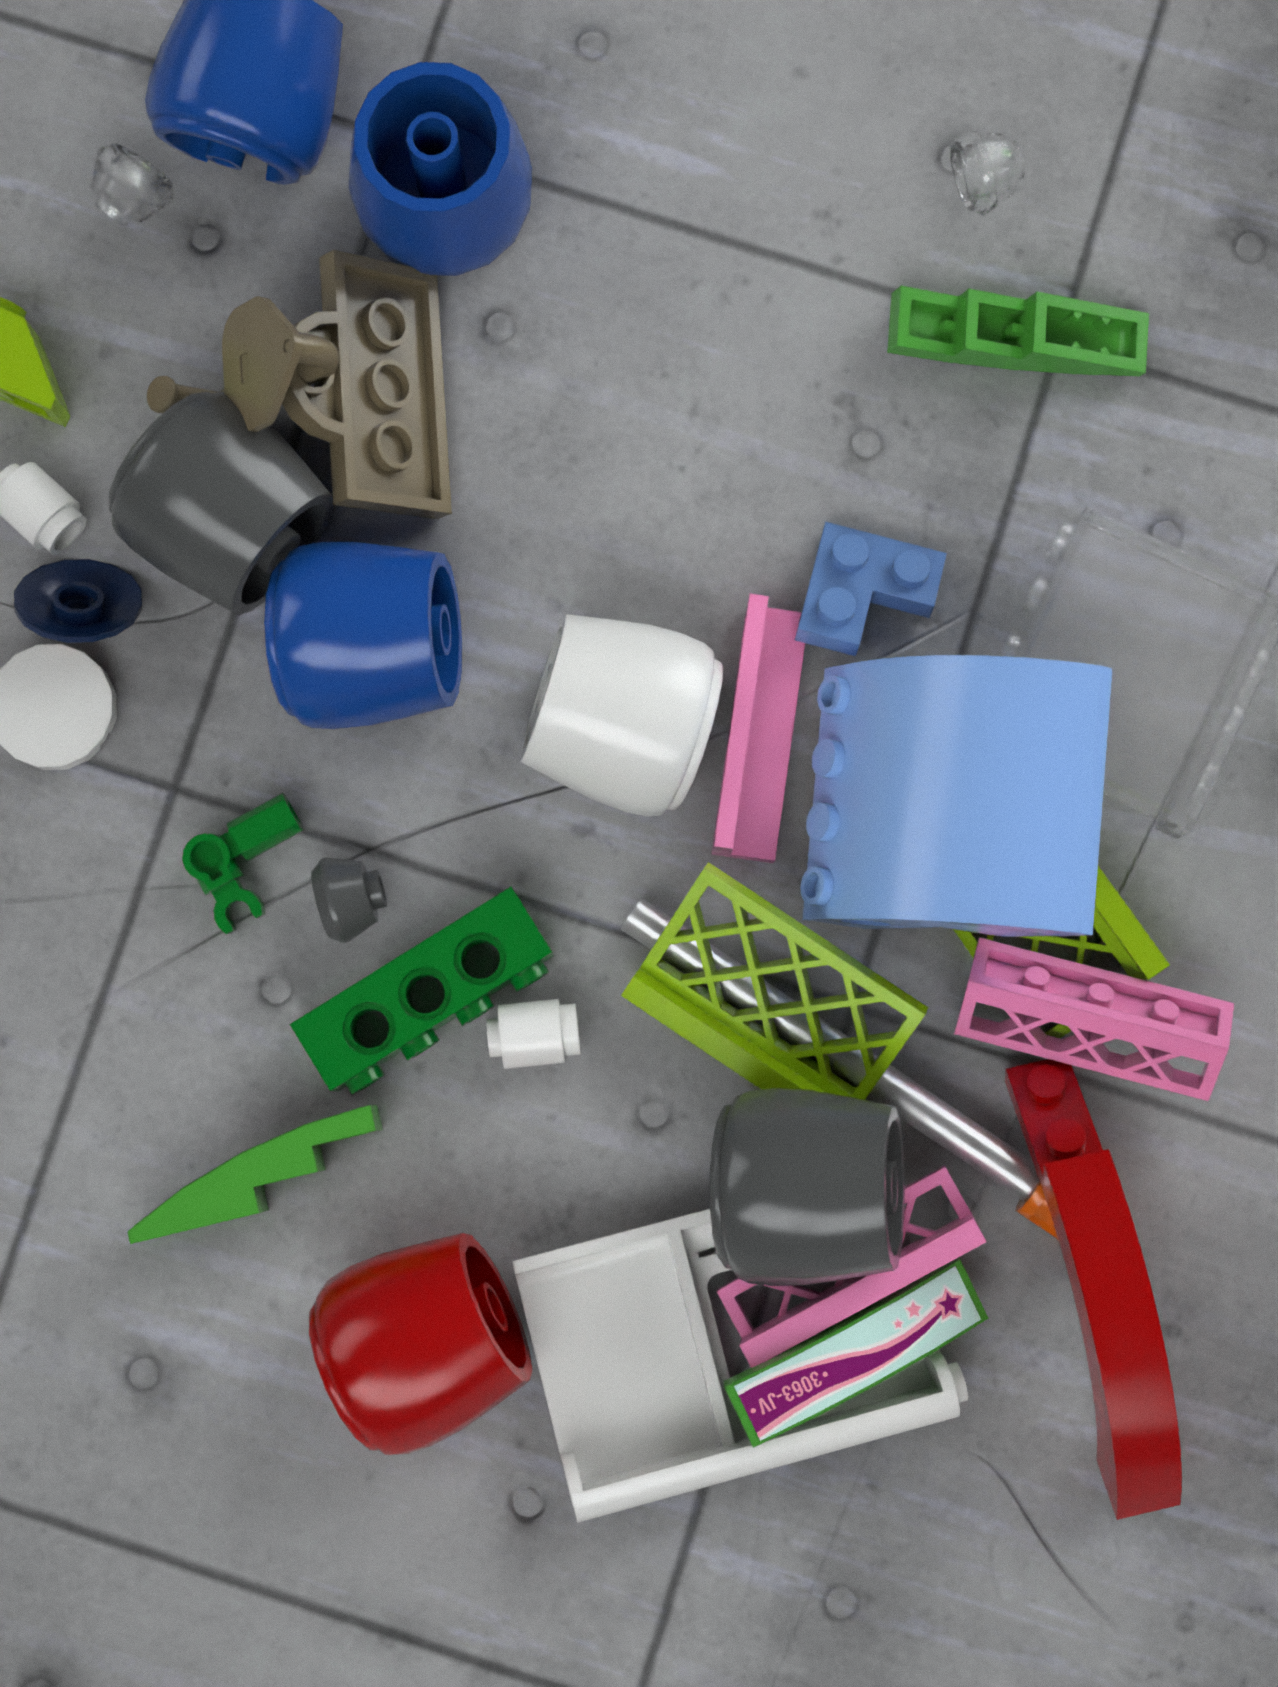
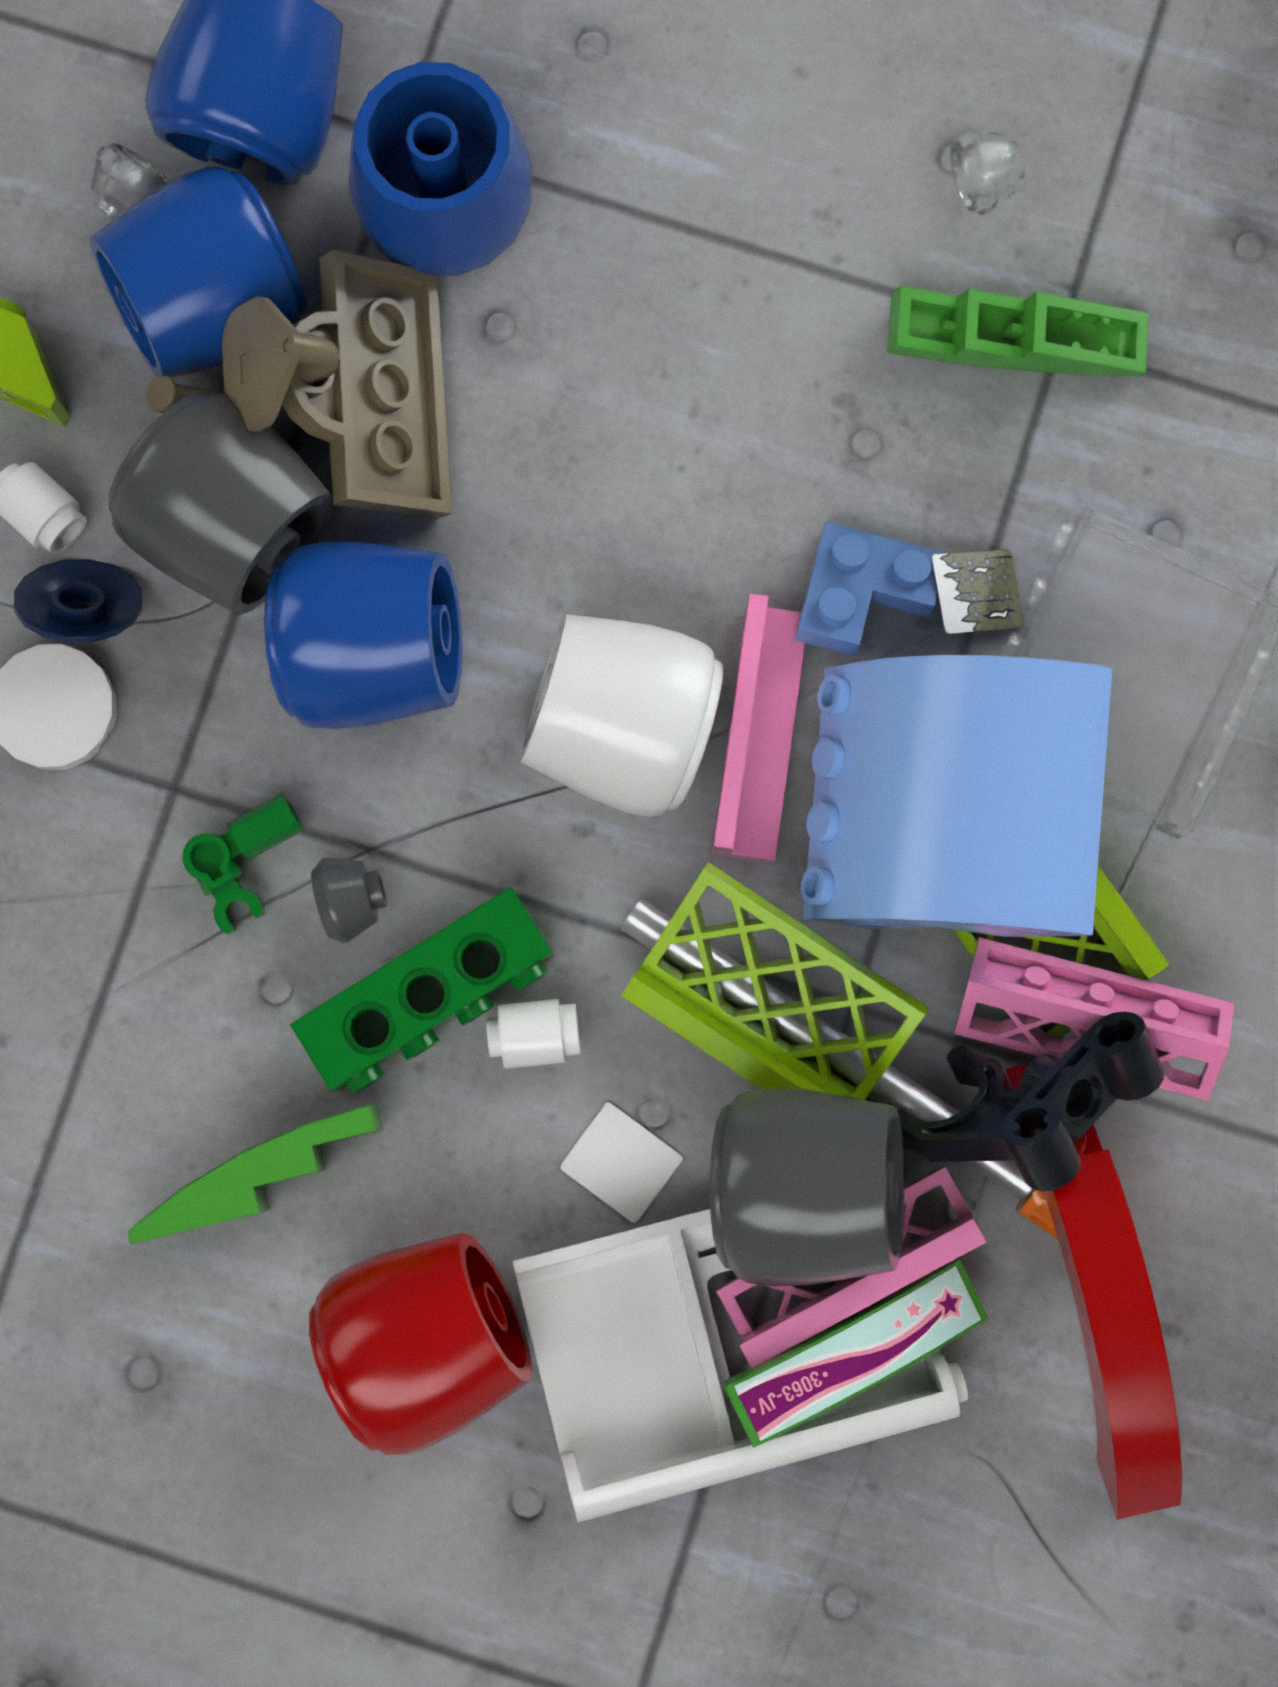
none -> blue piece [90,167,306,378]
none -> white sticker [560,1102,683,1223]
none -> black piece [897,1011,1164,1191]
none -> sticker [932,550,1024,634]

